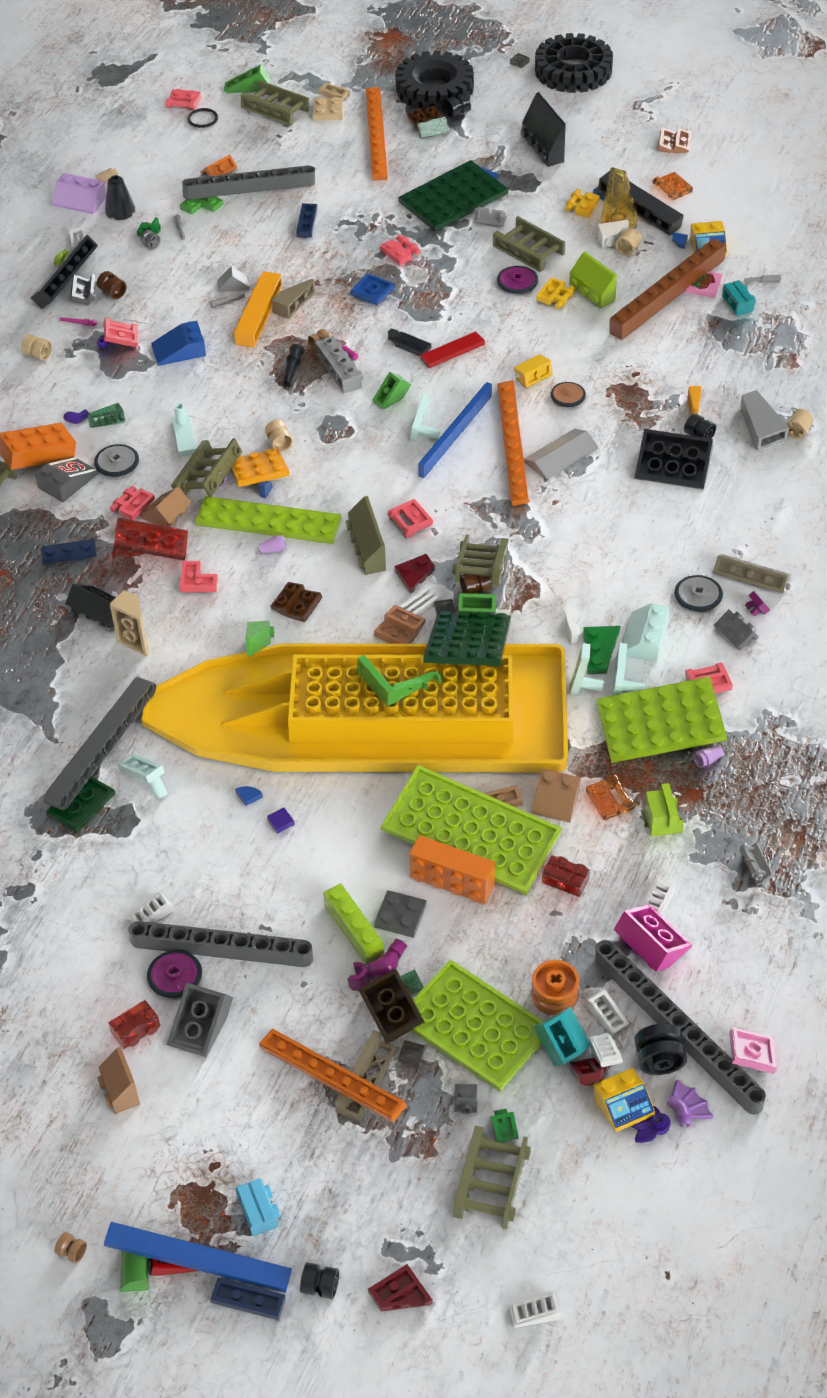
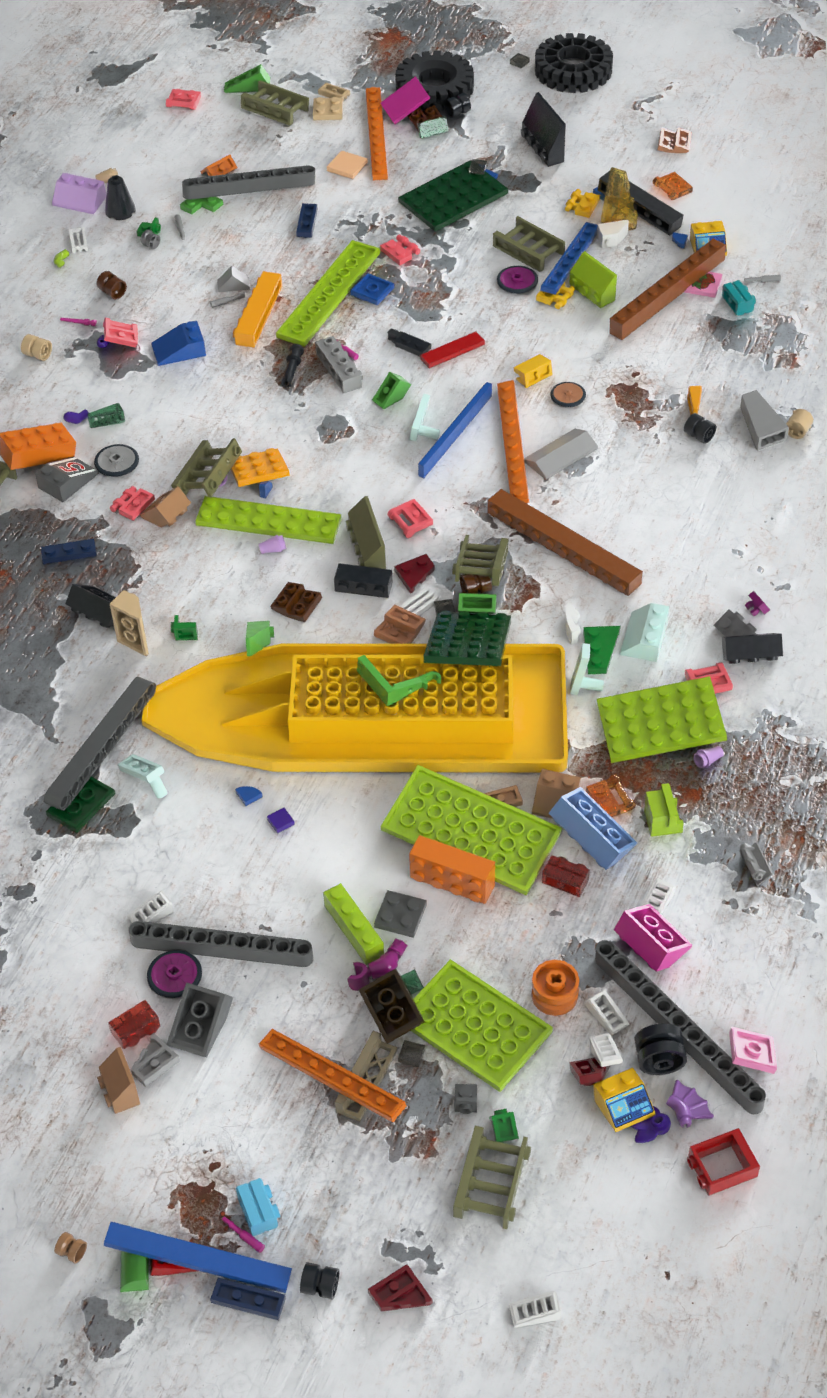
black brick [30,235,98,309] -> none
flat silver bracket [70,274,97,306] -> none
clear red plate [112,518,188,561] -> none
light aqua piece [172,403,195,456] -> none
coral plate [180,561,218,592] -> none
black tyre [187,108,218,128] -> none
tan wheel [265,419,293,452] -> none
dark tan slope [271,279,315,319] -> none
medium nougat wheel [308,329,330,351] -> none
light grey hinge [474,207,507,227] -> none
teal slope [534,1006,590,1066] -> none
light aqua piece [612,643,646,696] -> none
tan piece [615,228,642,256] -> none
black slope [634,429,713,490] -> none
light grey wheel [674,575,723,612] -> none
dark tan fence [713,554,792,593] -> none
none -> light grey wing [131,1033,180,1087]
none -> green bracket [171,615,198,641]
none -> dark pink piece [222,1216,265,1253]
none -> lime plate [276,240,380,347]
none -> light nougat tile [327,150,368,179]
none -> black brick [334,563,393,598]
none -> dark pink tile [380,76,430,124]
none -> clear smoke tile [469,159,487,175]
none -> dark orange brick [487,489,643,596]
none -> blue tile [540,222,598,295]
none -> medium blue slope [549,787,637,870]
none -> red window [687,1128,760,1196]
none -> black brick [722,633,783,664]

